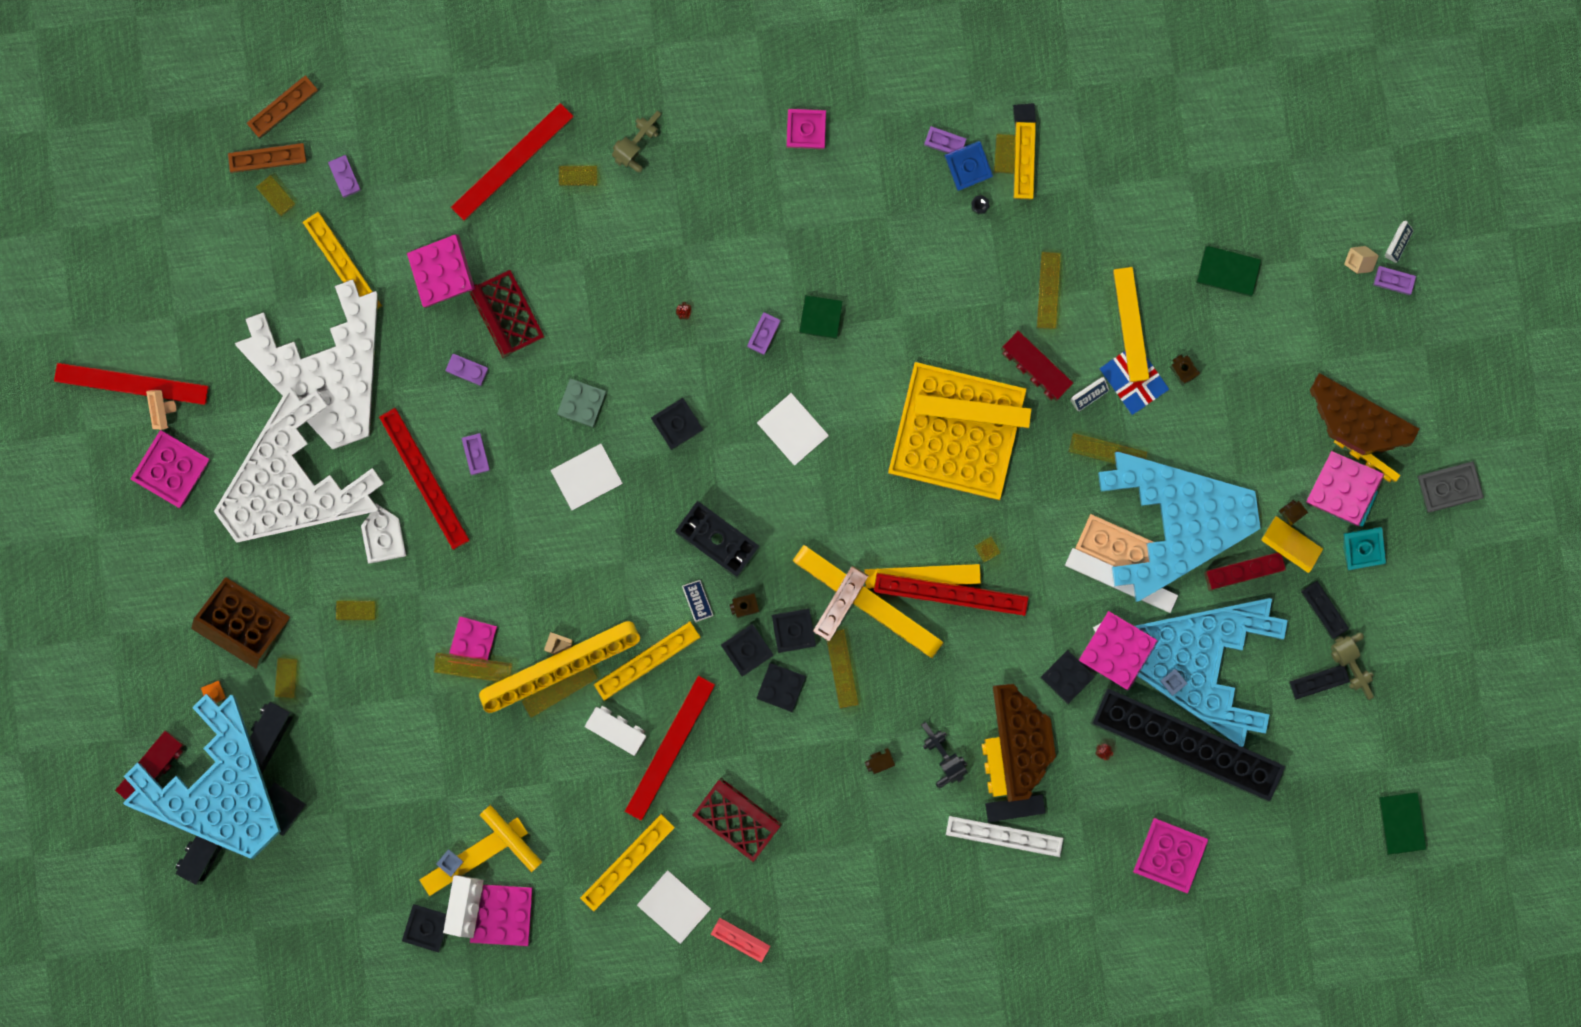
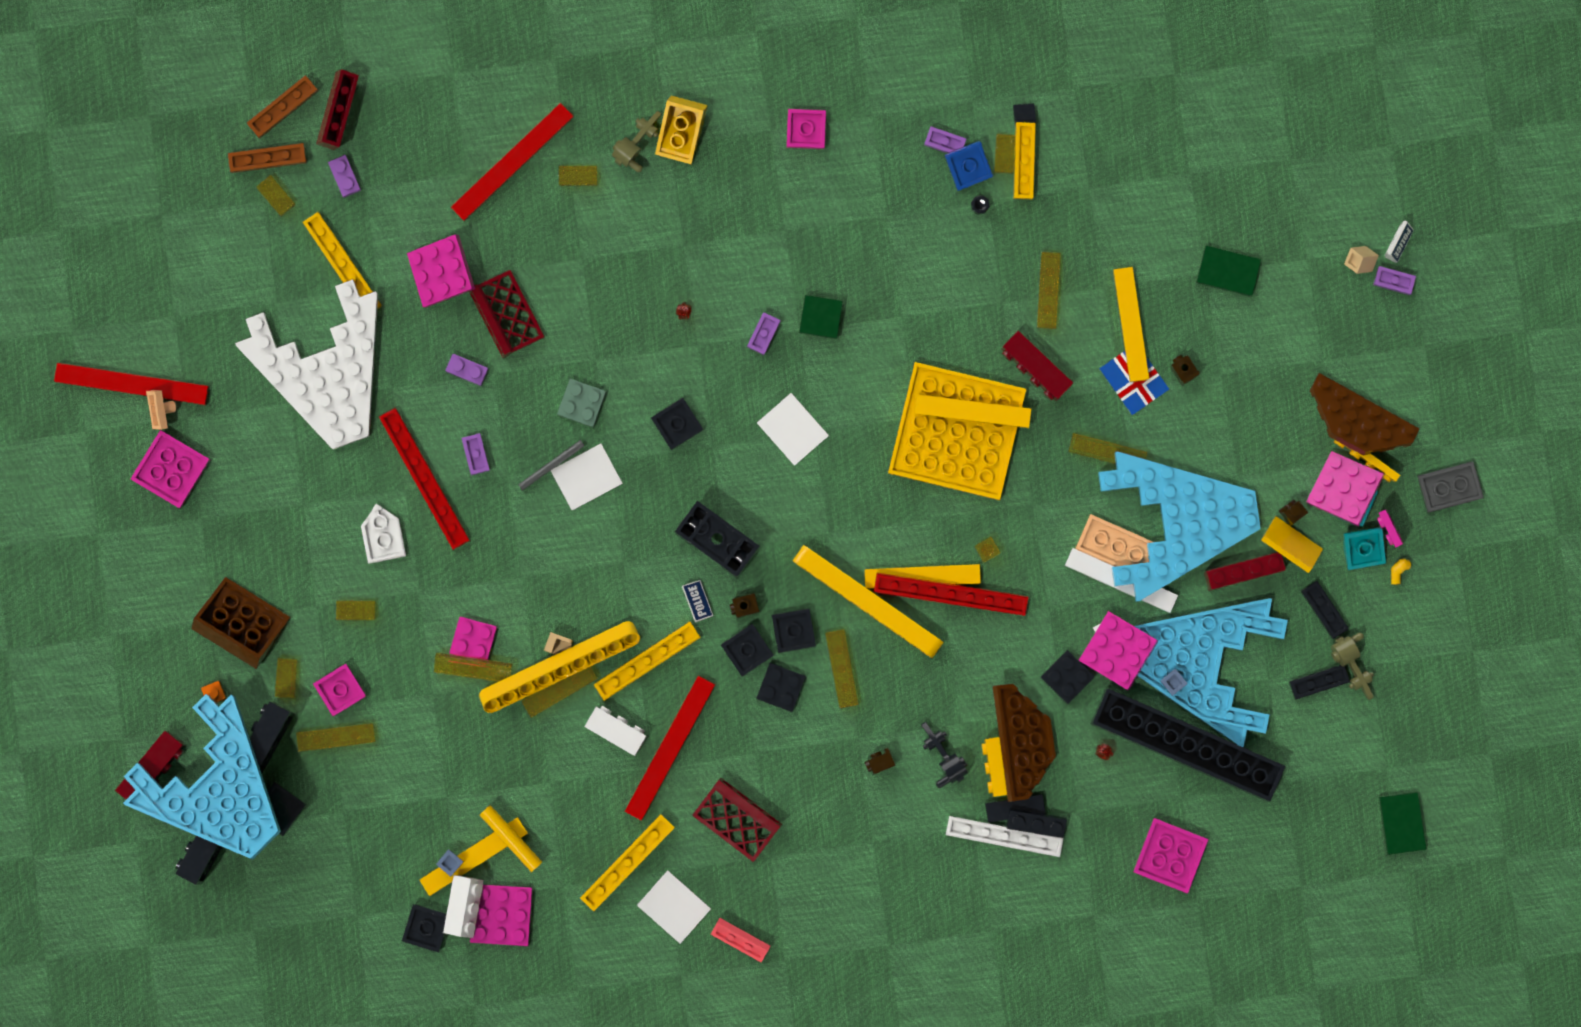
white wing [214,387,384,543] -> none
plate [813,565,869,641] -> none
slope [1070,377,1109,411] -> none
none -> clear yellow tile [296,723,376,752]
none -> dark pink plate [313,664,367,717]
none -> dark red brick [316,69,359,150]
none -> dark grey bar [518,440,584,491]
none -> yellow slope [655,95,708,164]
none -> black plate [1006,808,1067,838]
none -> dark pink plate [1377,509,1404,547]
none -> yellow arm [1391,558,1411,585]

